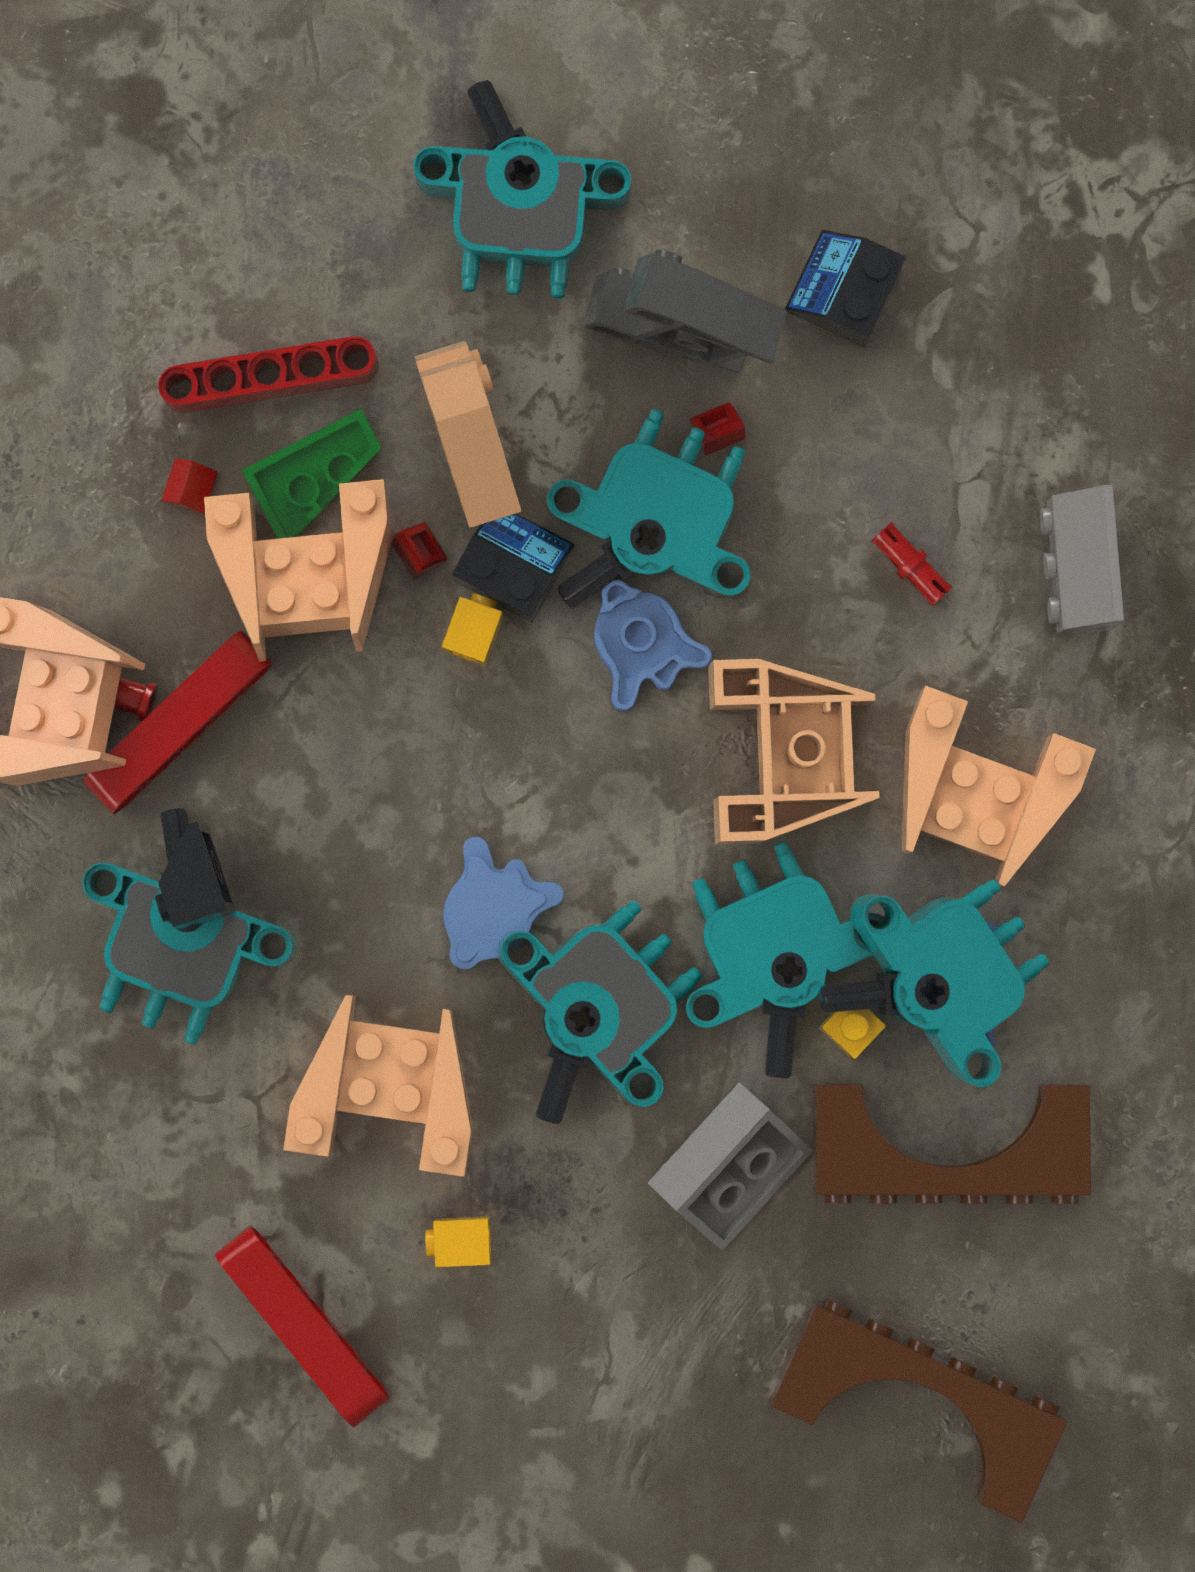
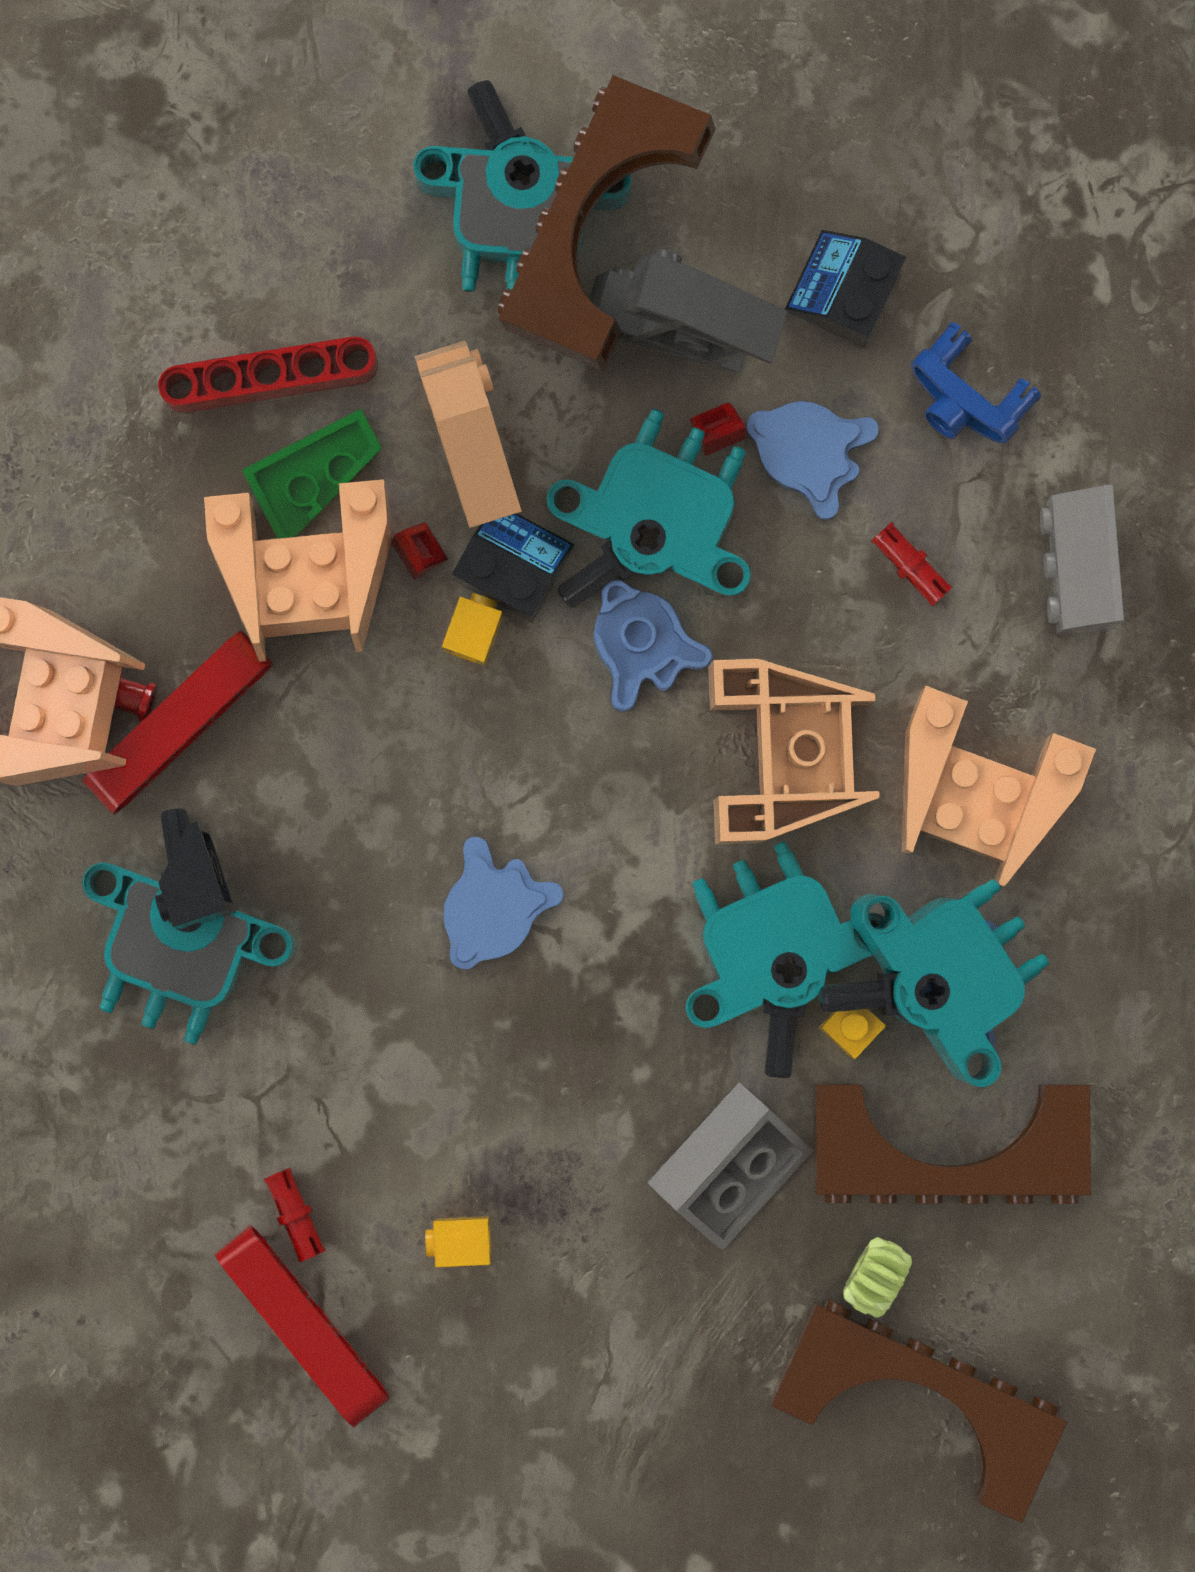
red slope [161,458,218,515] -> none
light nougat wedge [283,995,473,1177] -> none
piece [497,900,702,1124] -> none
none -> red pin [263,1168,326,1262]
none -> reddish brown arch [497,75,716,371]
none -> medium blue tile [746,401,878,520]
none -> yellowish green gear [843,1237,912,1318]
none -> blue connector [911,322,1041,443]

